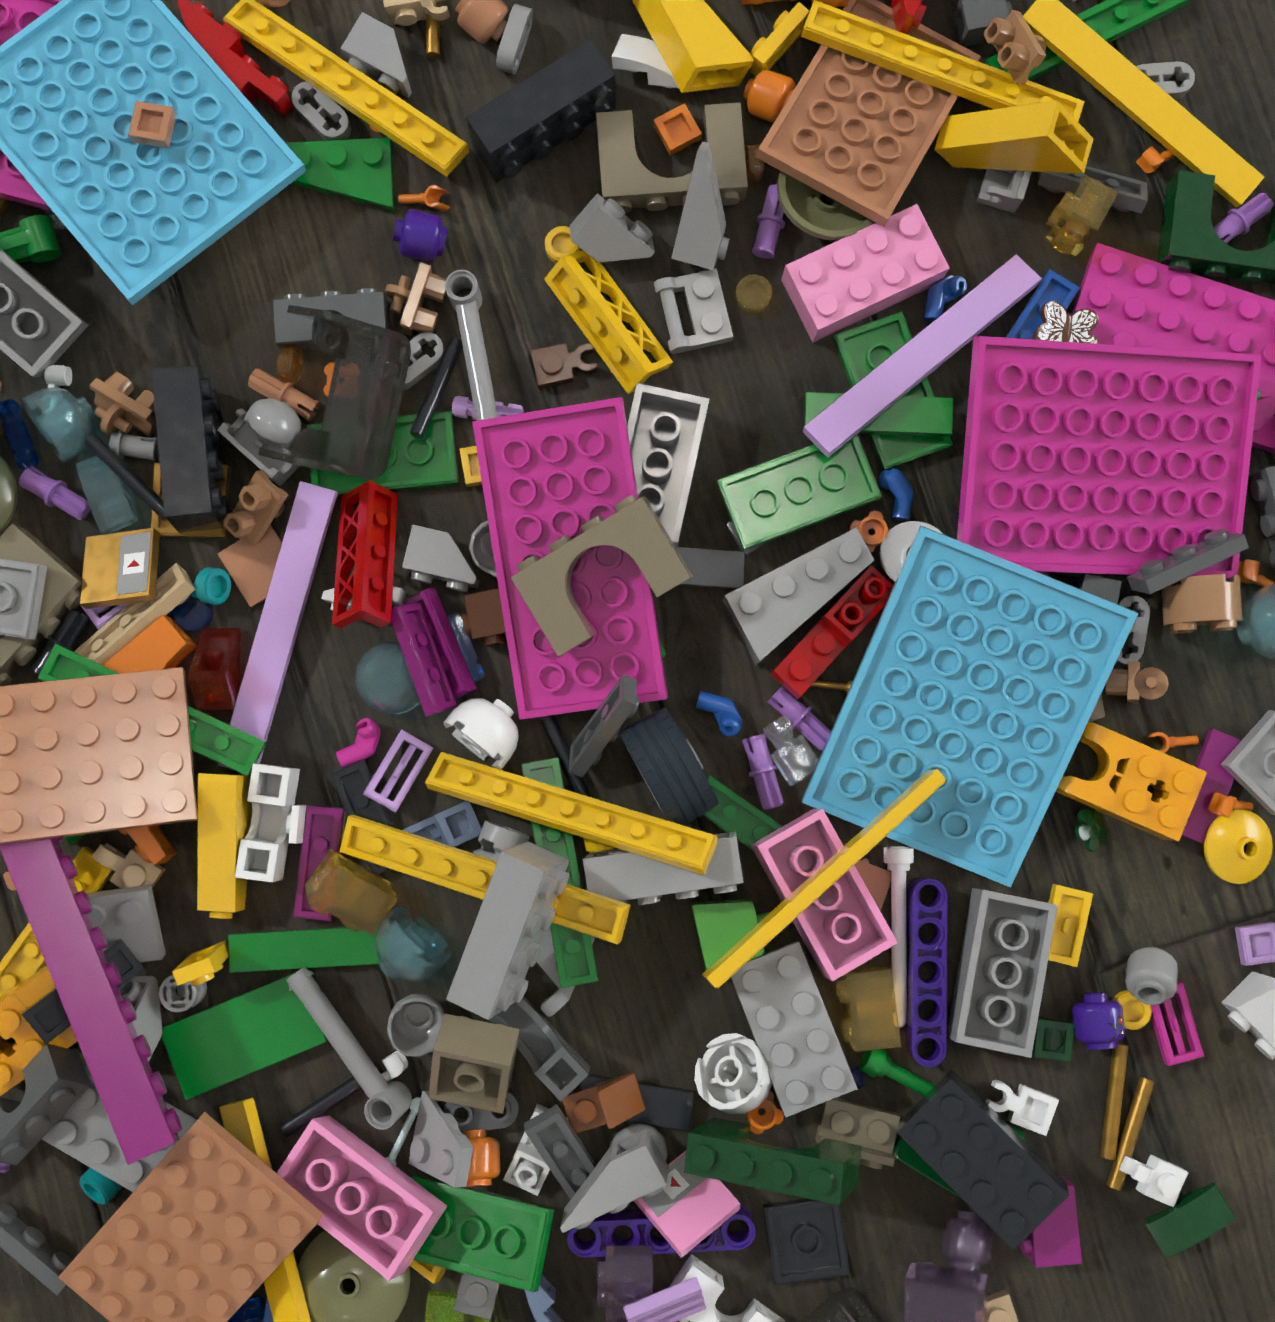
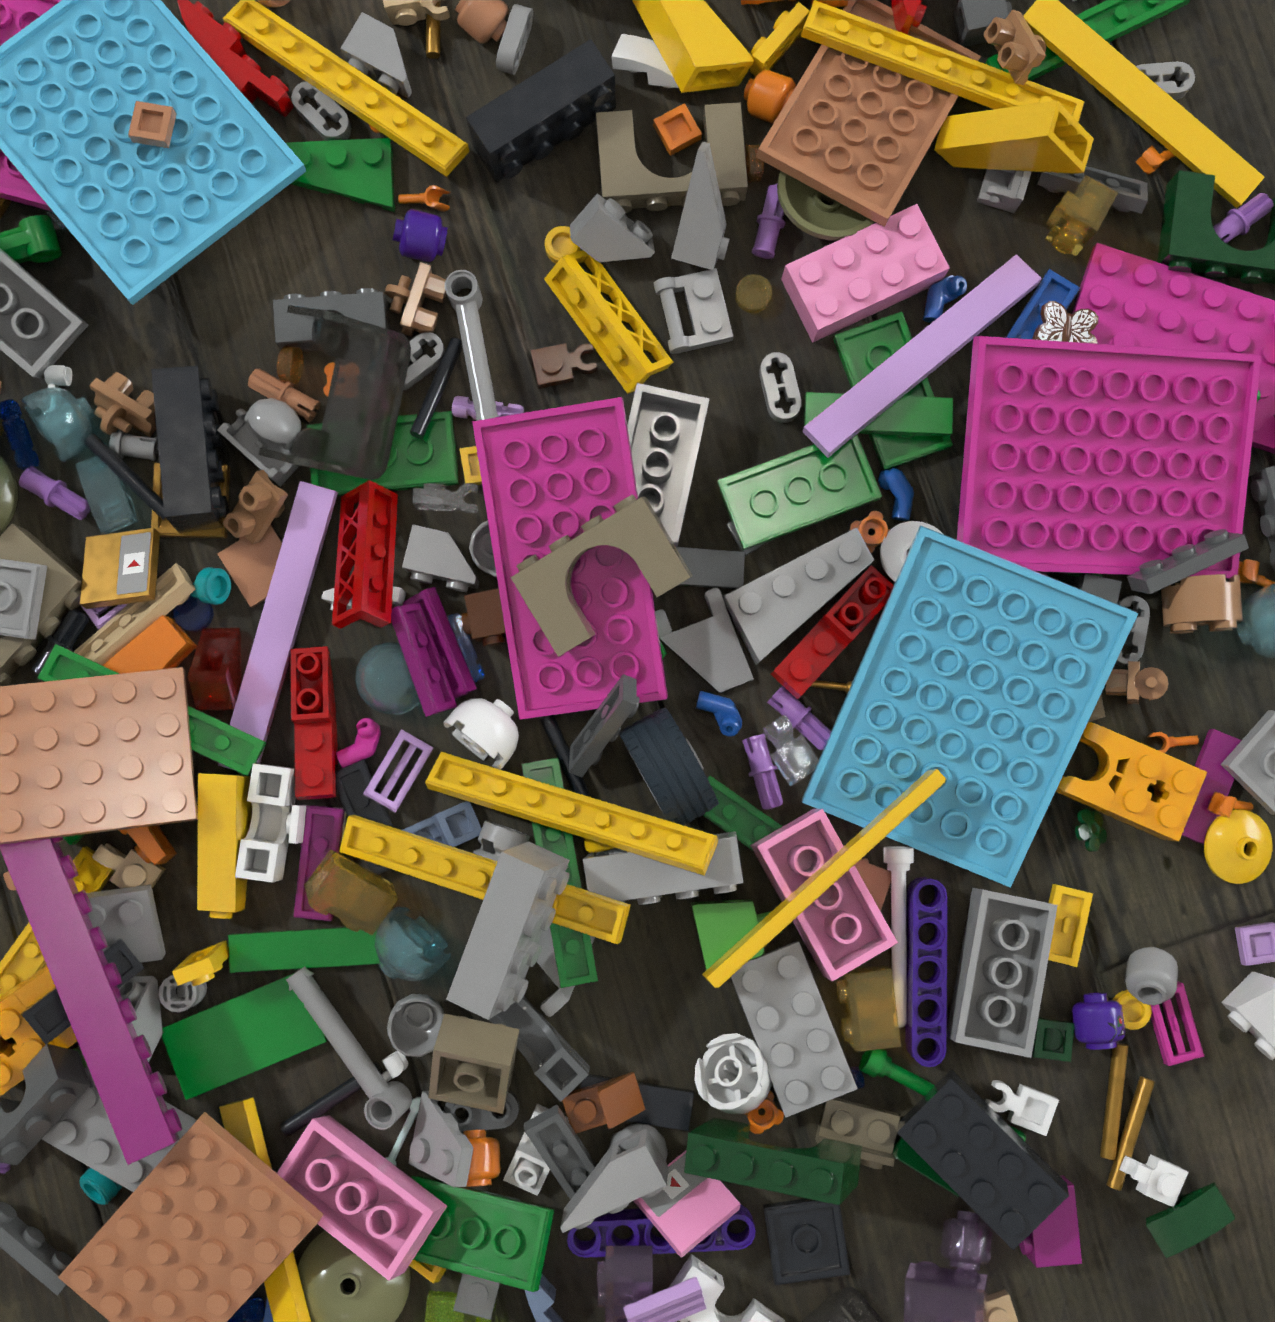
none -> red slope [291,646,338,800]
none -> clear plate [412,483,479,513]
none -> light grey flag [655,588,754,693]
none -> light grey beam [759,352,801,423]

